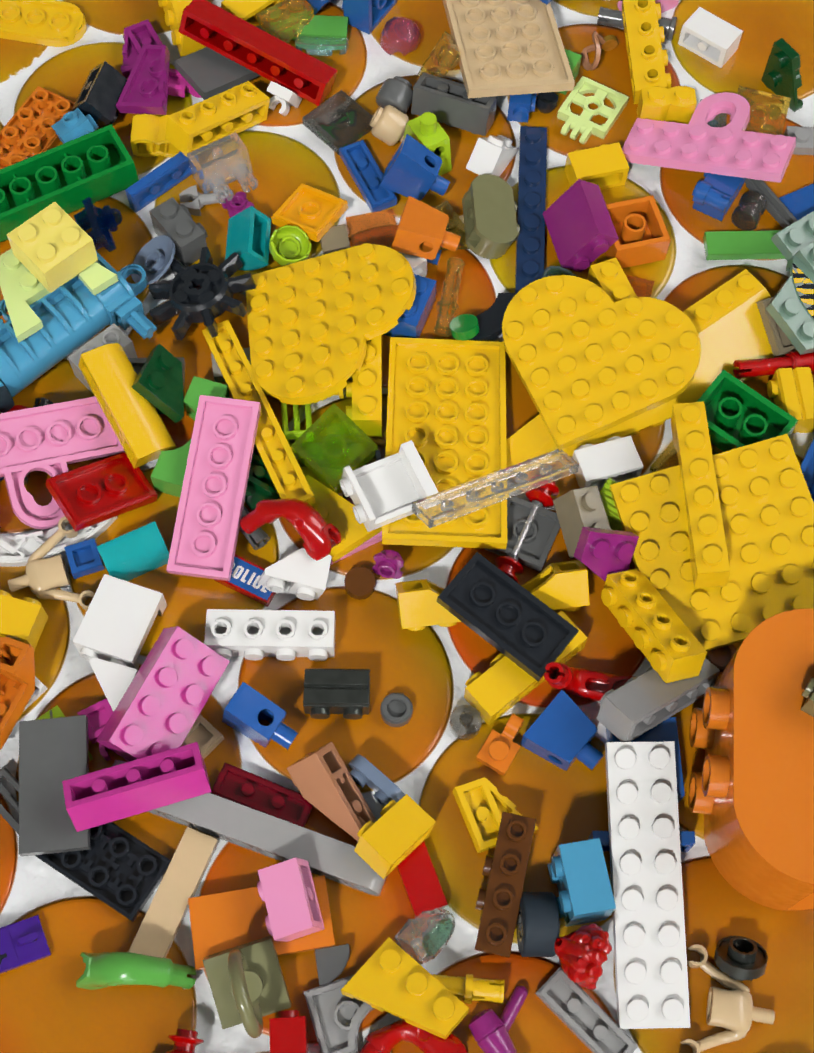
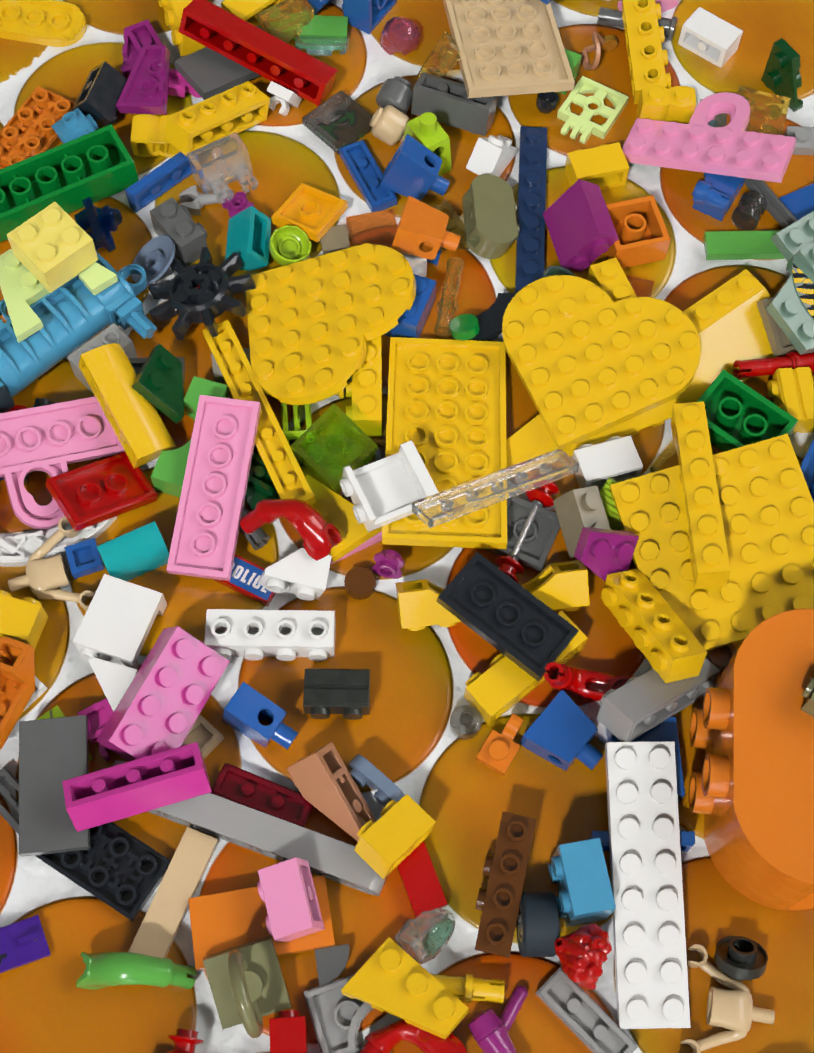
dark grey tile [380,693,413,727] -> none
yellow wing [452,777,538,853] -> none
blue brick [507,93,537,122] -> none

